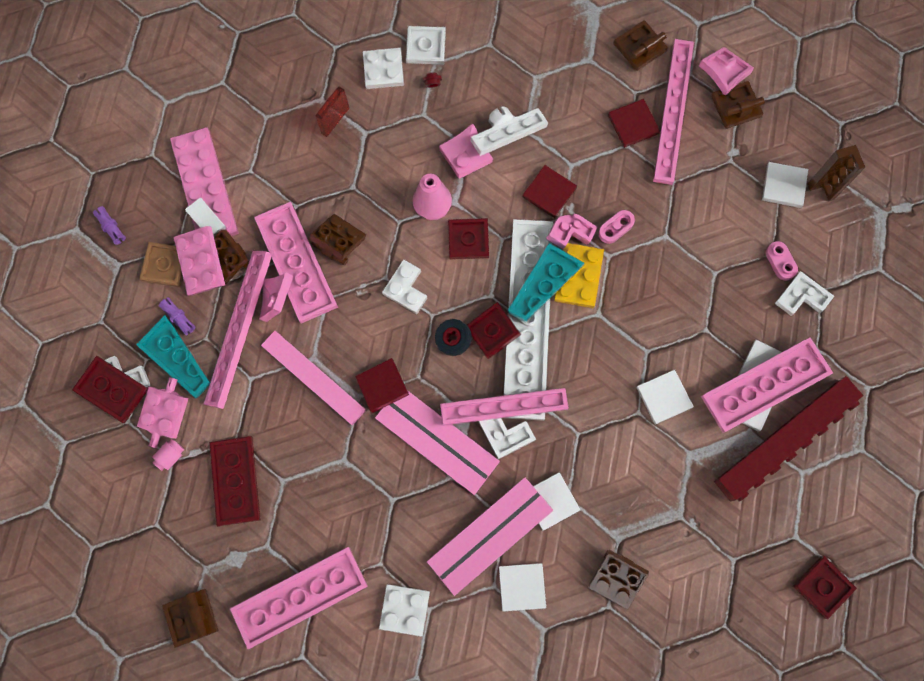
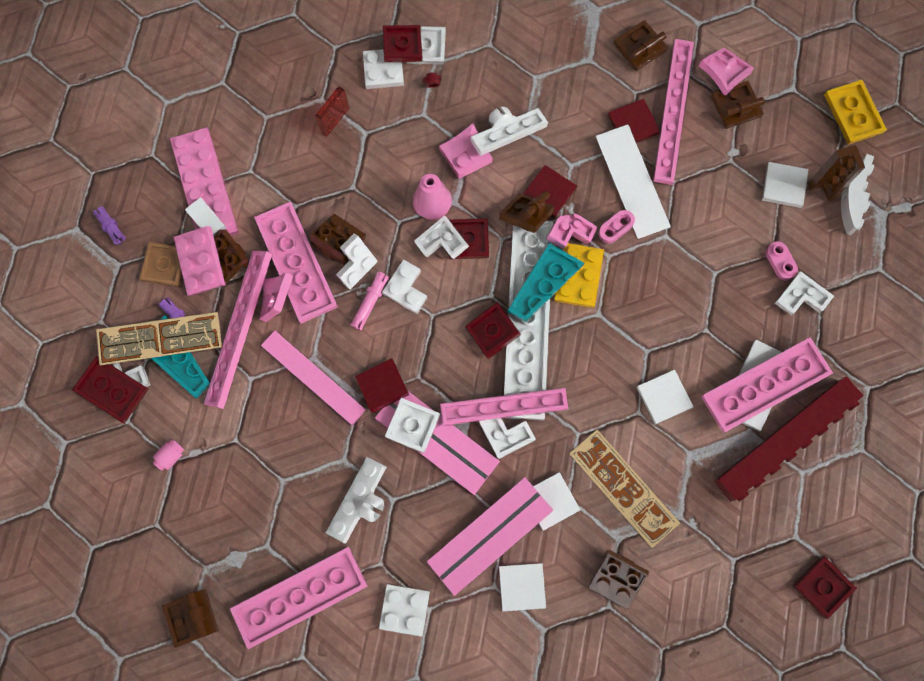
bright pink plate [137,377,189,448] -> none
dark red tile [209,436,261,527] -> none
black bush [435,319,472,356] -> none
none -> sticker [96,312,222,365]
none -> white plate [326,457,387,544]
none -> white plate [336,234,378,290]
none -> bright pink pin [350,272,389,331]
none -> dark red tile [382,25,422,62]
none -> white plate [385,398,440,453]
none -> white plate [414,215,469,259]
none -> reddish brown plate [499,191,554,234]
none -> sticker [569,430,680,548]
none -> white sticker [596,125,671,239]
none -> yellow plate [824,80,887,145]
none -> white slope [841,154,874,236]

